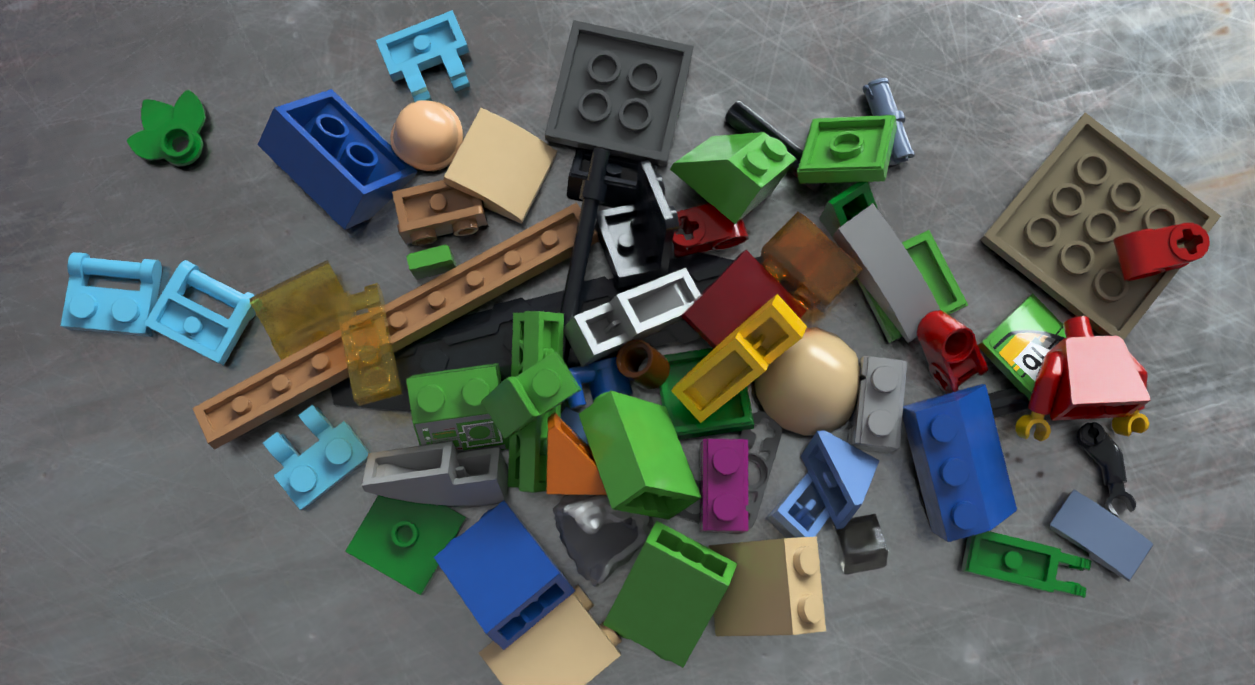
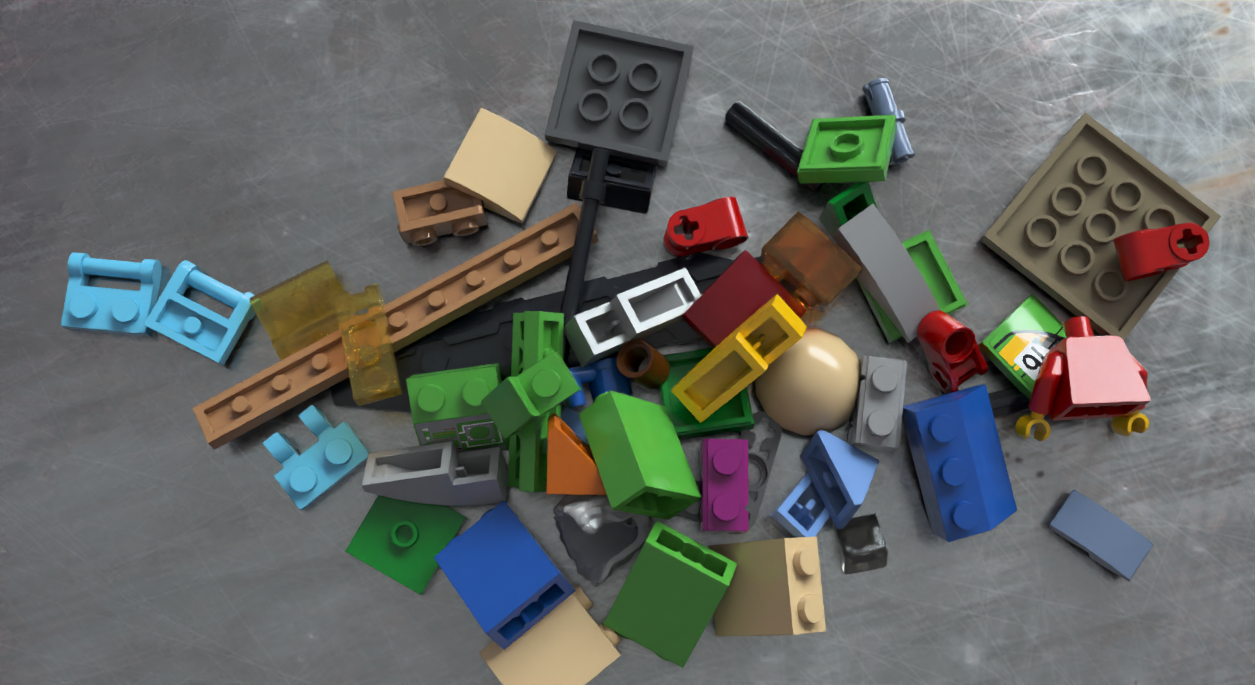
green plate [127,90,206,166] -> none
blue slope [257,89,418,230] -> none
medium azure plate [376,10,470,102] -> none
light nougat helmet [390,100,463,171] -> none
bright green tile [406,244,457,280] -> none
black bracket [595,161,679,288] -> none
bright green slope [670,132,796,224] -> none
green hinge [961,531,1092,598] -> none
black arm [1077,422,1136,517] -> none

